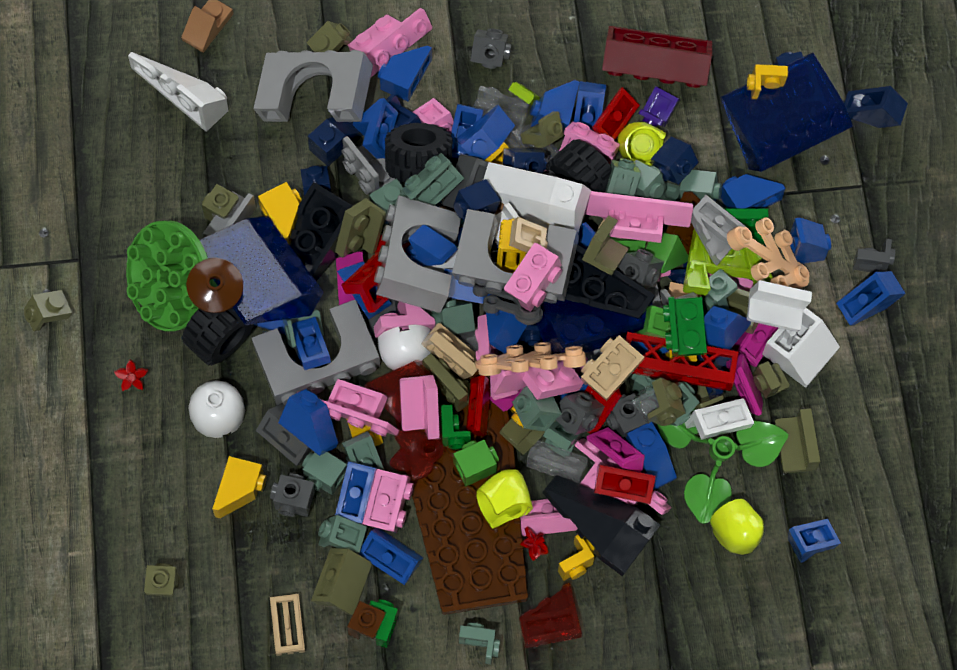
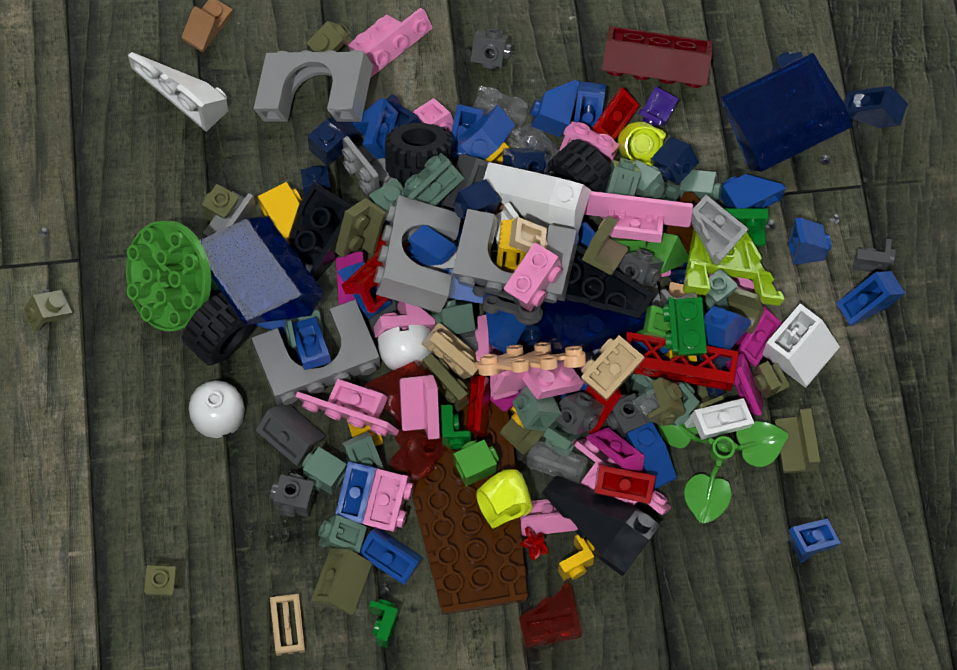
red plant [114,359,148,391] -> none
reddish brown dish [186,258,243,313] -> none
yellow slope [212,456,267,518] -> none
blue slope [278,389,338,456] -> none
reddish brown bracket [347,601,385,640] -> none
blue slope [378,46,432,102] -> none
sand green bracket [459,623,500,665] -> none
lime tile [508,82,540,105] -> none
olive bracket [521,111,564,148] -> none
neon yellow piece [710,499,764,555] -> none
light nougat plant [727,217,810,288] -> none
yellow bracket [747,64,788,99] -> none
white panel [747,280,812,332] -> none

